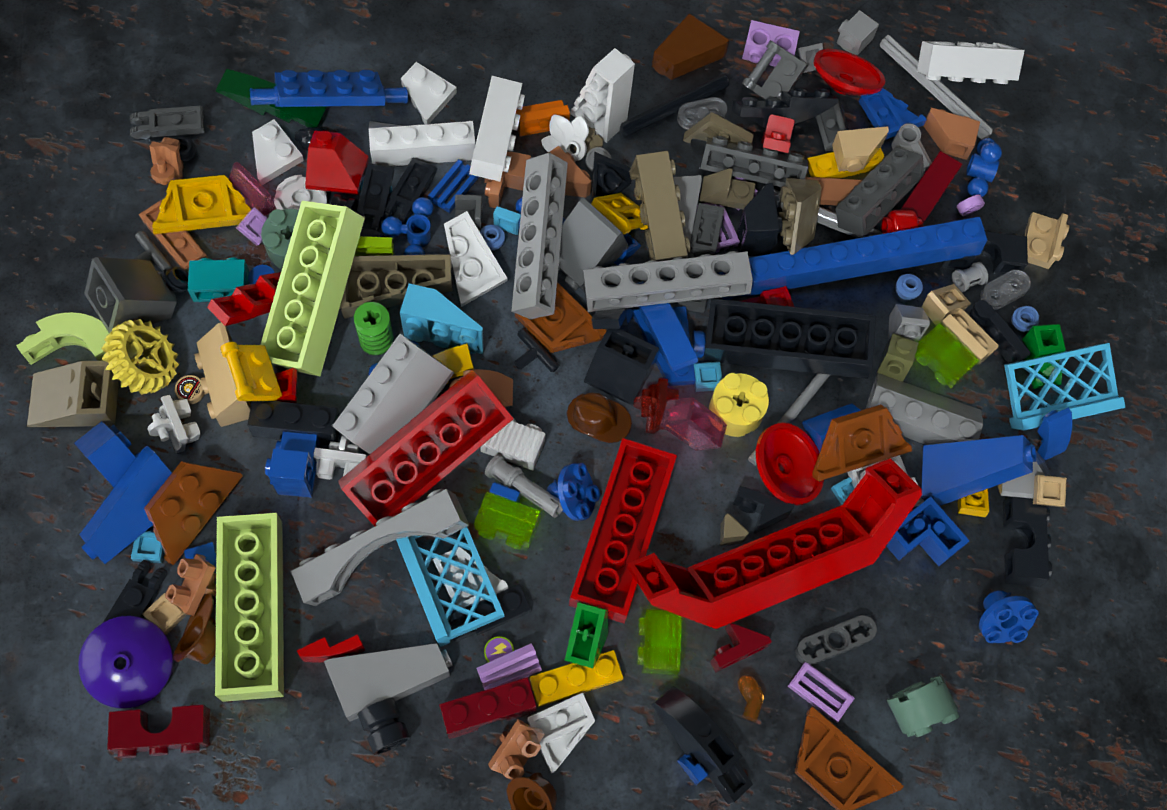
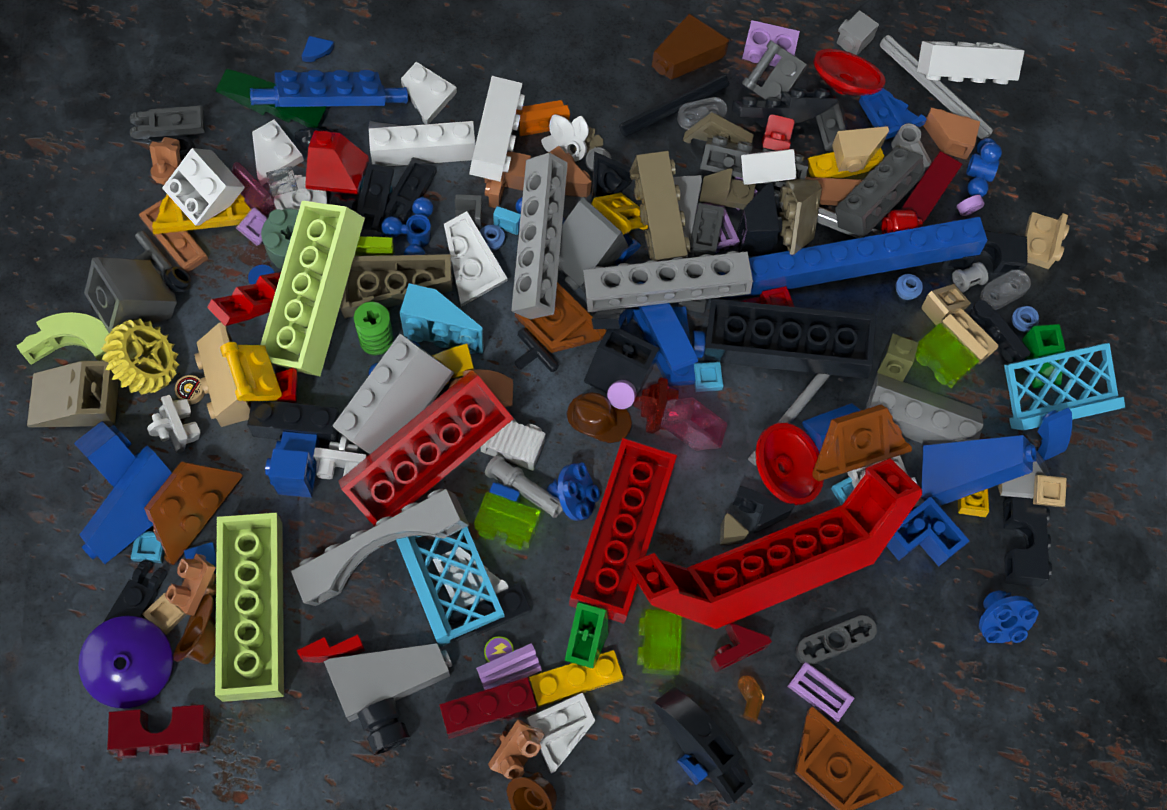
teal brick [188,258,249,302] -> none
blue tile [428,159,479,214] -> none
white wedge [570,48,635,143] -> none
light yellow brick [709,373,769,437] -> none
light grey slope [798,43,823,73] -> none
sand green brick [886,675,960,737] -> none
light grey slope [888,304,930,342] -> none
none -> white slope [162,148,245,226]
none -> clear slope [266,166,298,196]
none -> blue tile [302,36,334,62]
none -> lavender tile [607,380,637,409]
none -> white slope [741,149,796,185]

